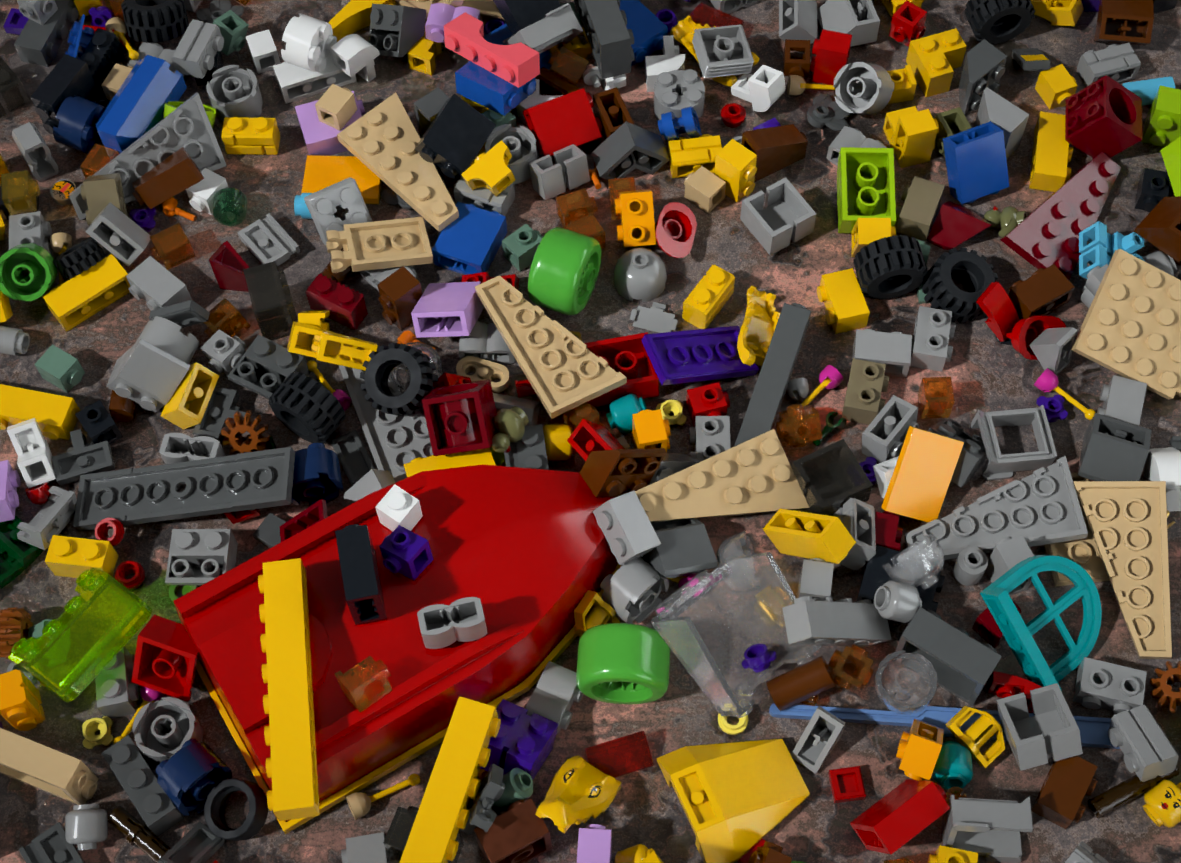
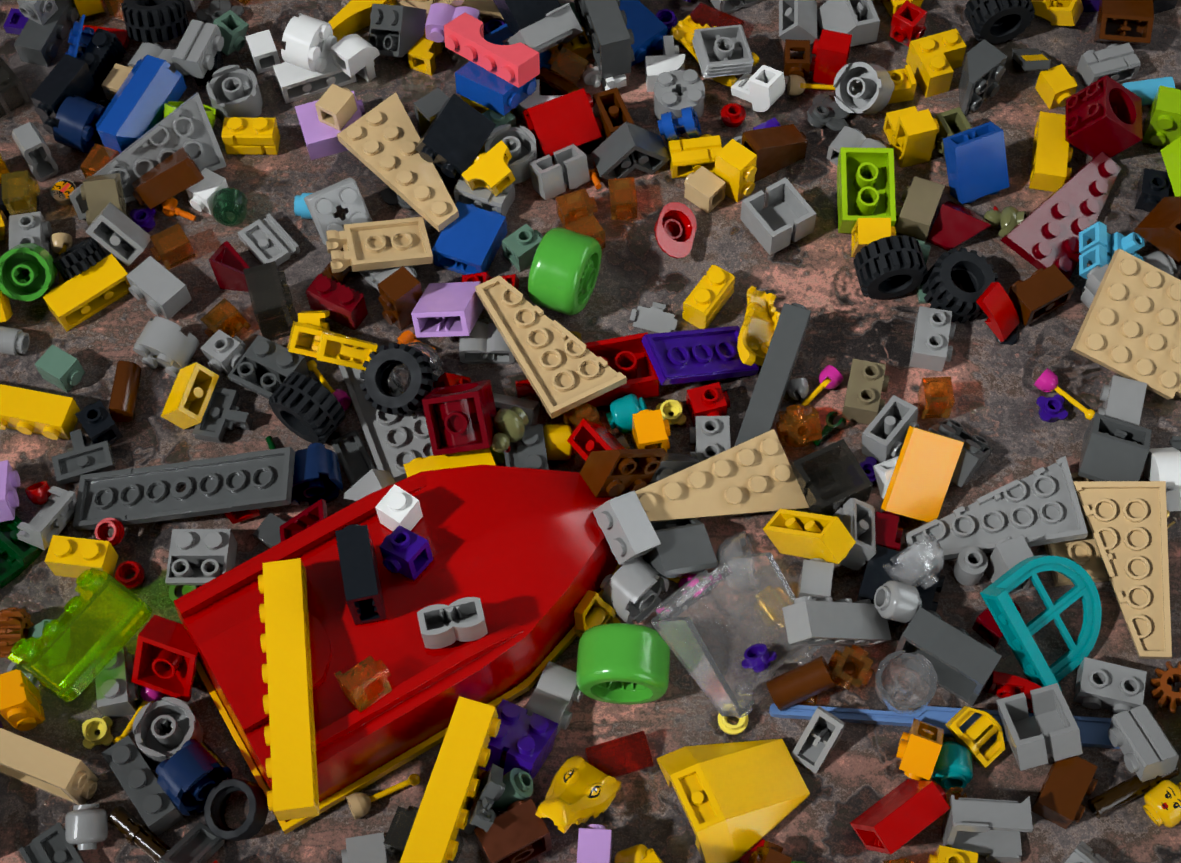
white brick [7,418,56,488] -> none
dark purple plate [89,6,114,27] -> none
hinge [105,17,139,60] -> none
light grey slope [106,339,190,412] -> none
dark grey tile [149,300,210,328] -> none
light grey brick [159,433,226,464] -> none
dark orange gear [221,410,270,454] -> none
light orange tile [301,155,382,204] -> none
tan plate [456,356,510,393] -> none
light orange brick [614,189,656,247] -> none
light grey cylinder [614,248,667,302] -> none
yellow brick [817,268,870,334] -> none
red tile [828,766,866,804] -> none
light grey brick [852,329,912,377] -> none
light grey piece [971,405,1057,480] -> none
light grey slope [975,87,1029,159] -> none
red piece [1006,316,1066,360] -> none
light grey slope [1029,327,1078,375] -> none

